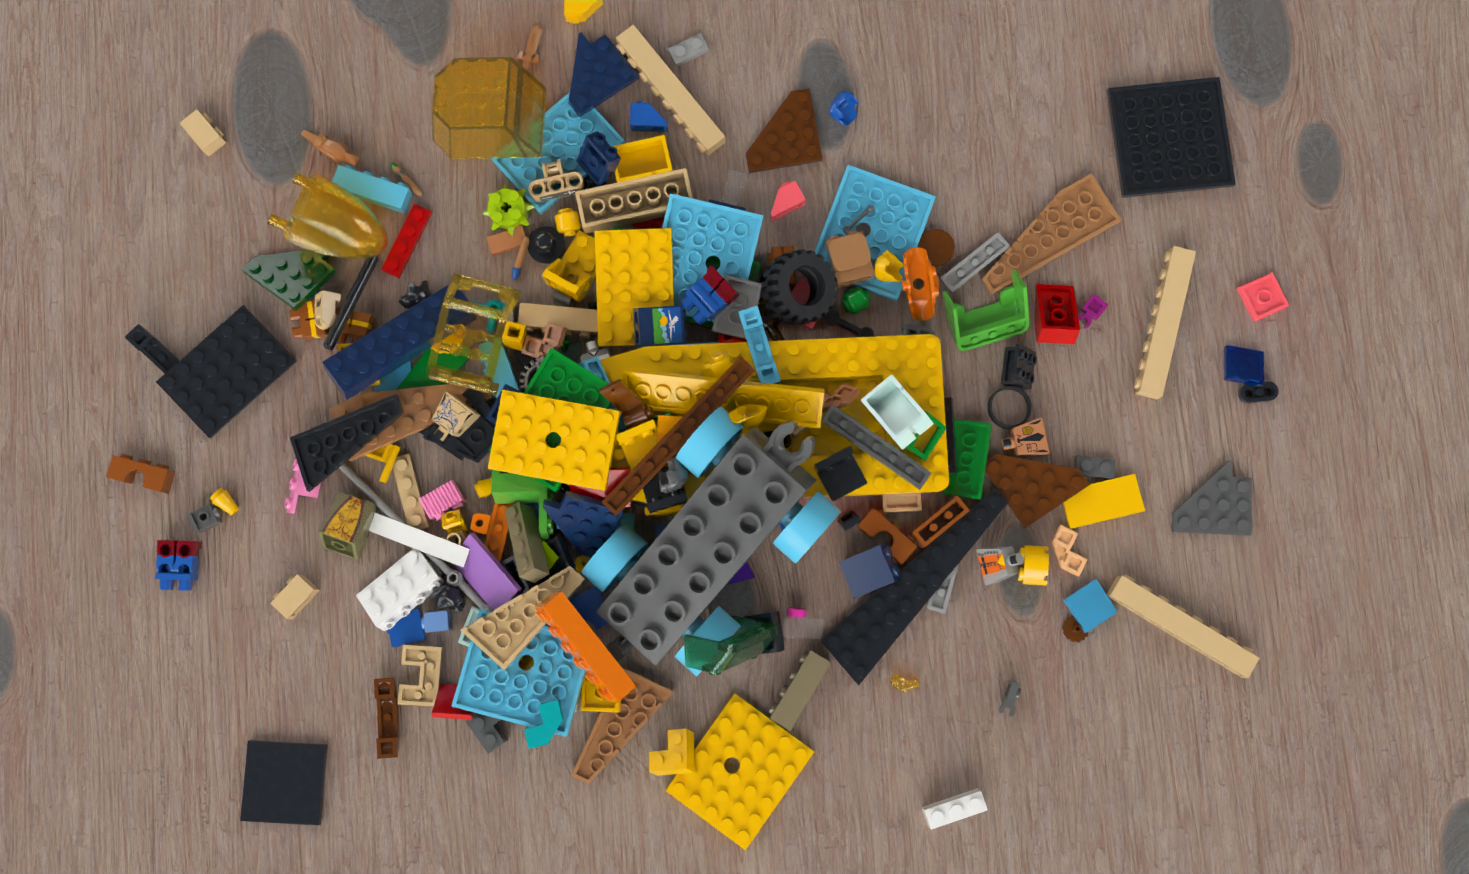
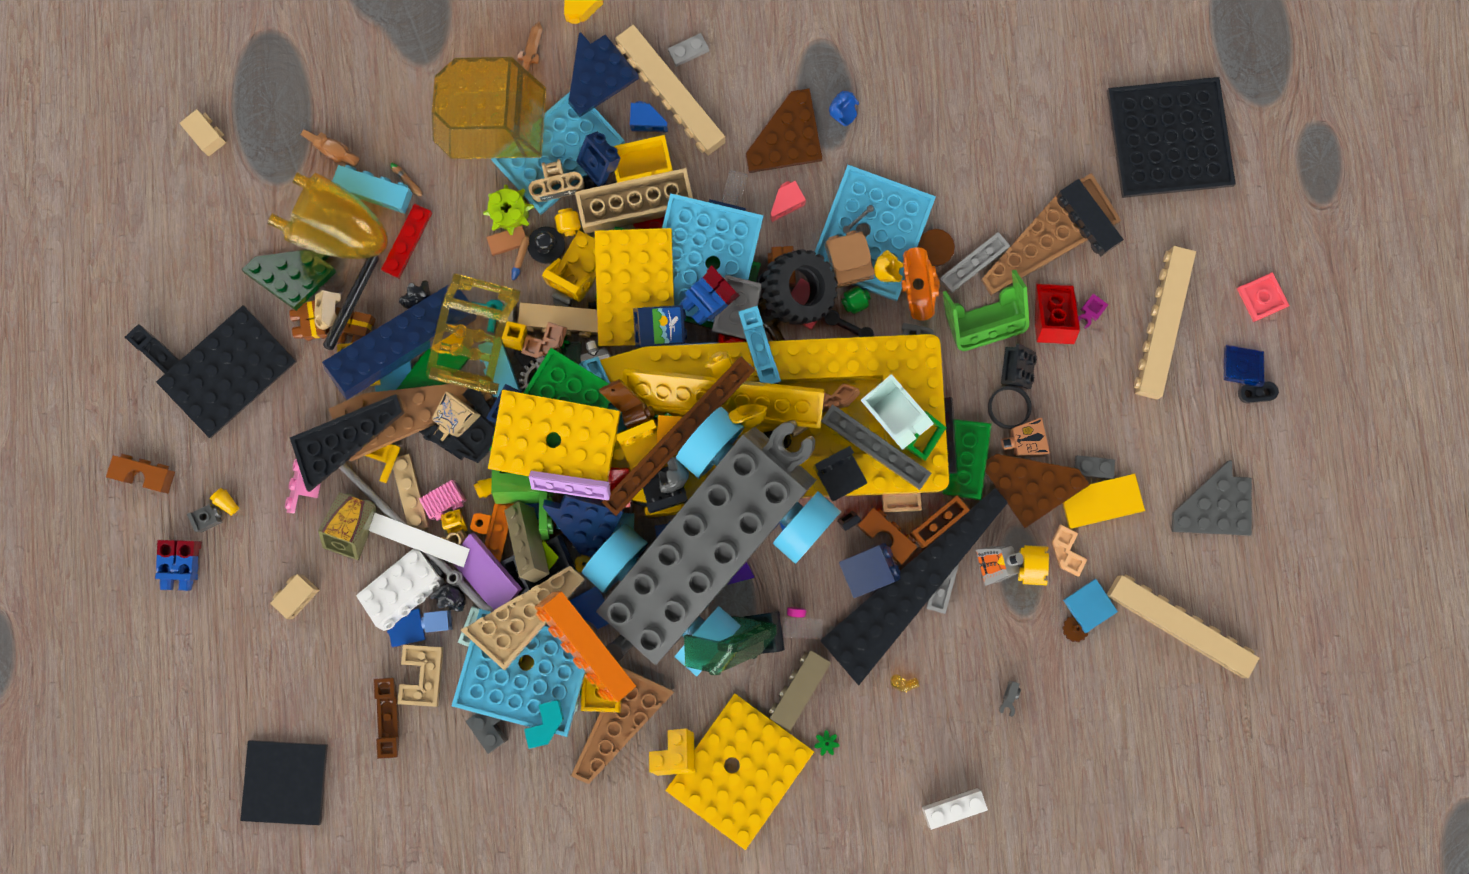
red tile [432,684,474,720] -> none
none -> lavender tile [529,471,611,500]
none -> green plant [814,730,840,756]
none -> black brick [1056,179,1124,257]

